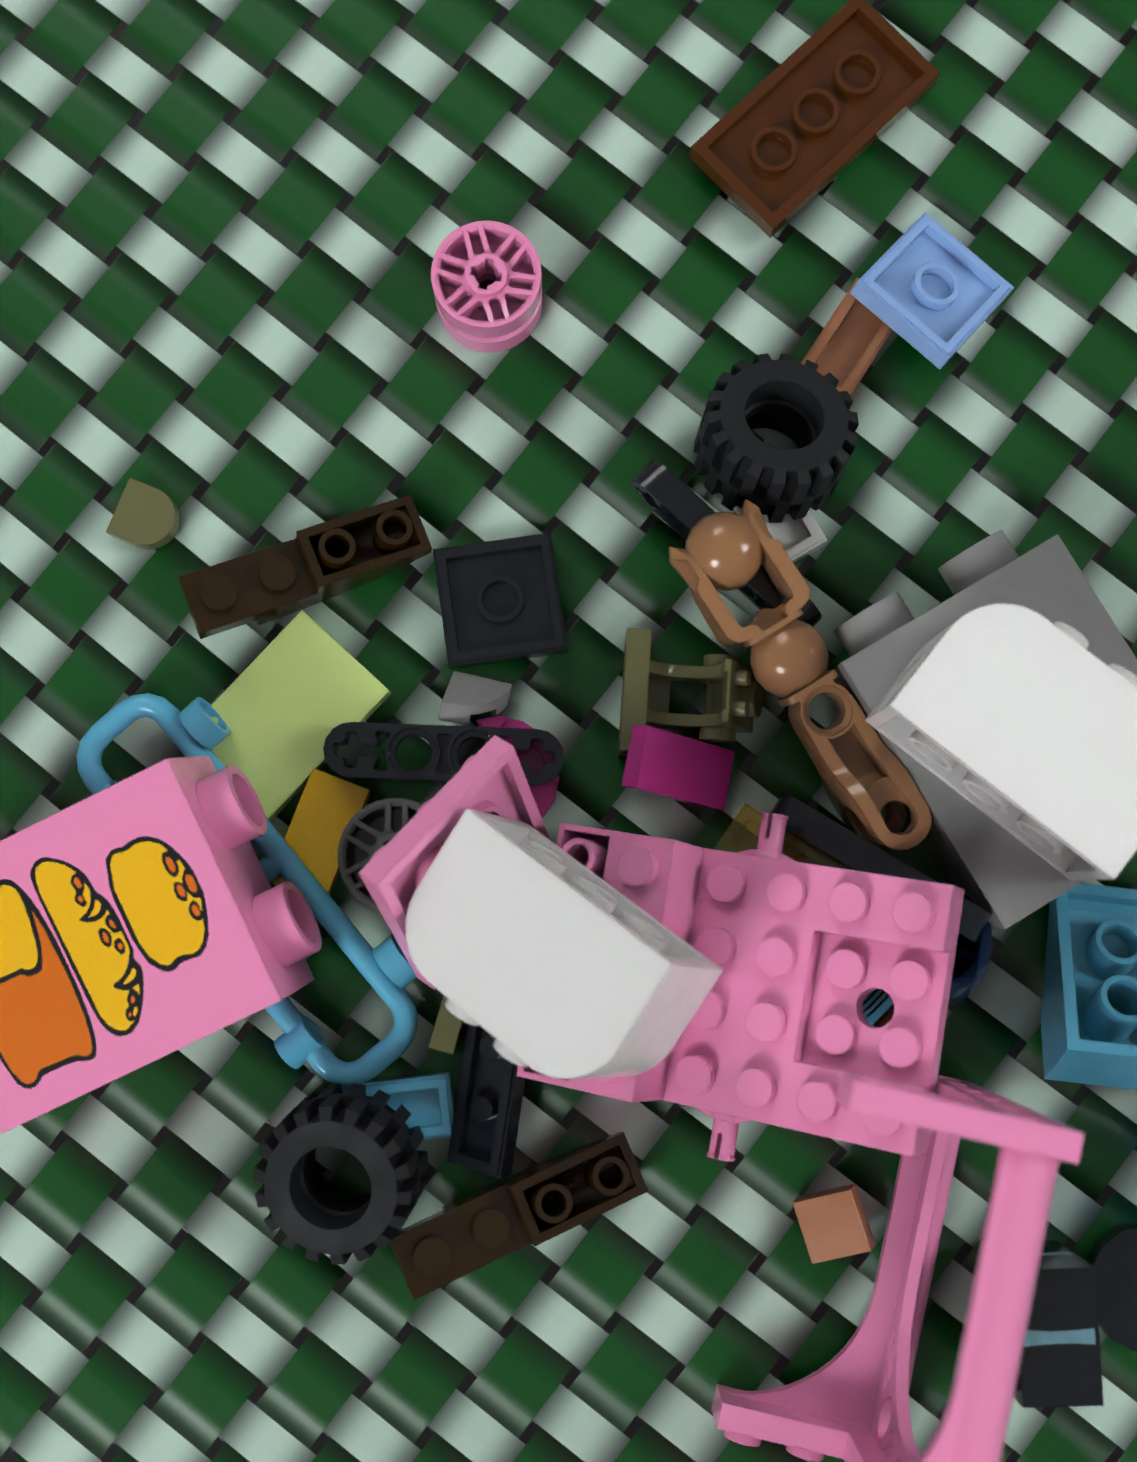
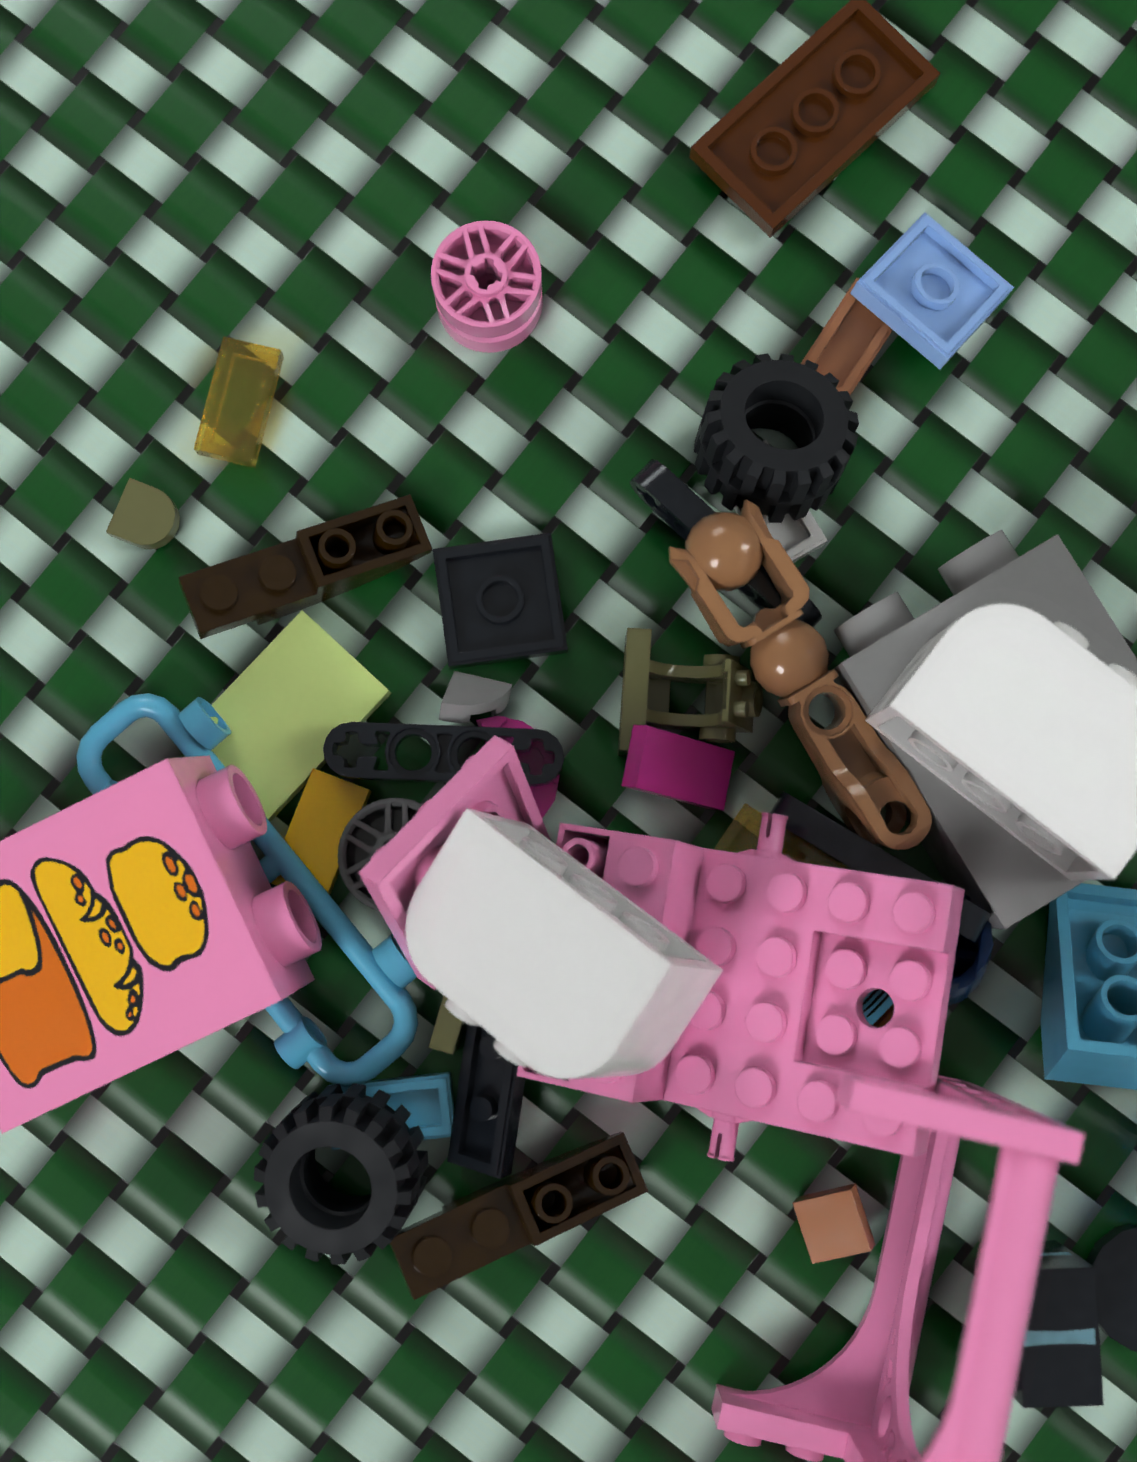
none -> clear yellow tile [194,337,284,468]

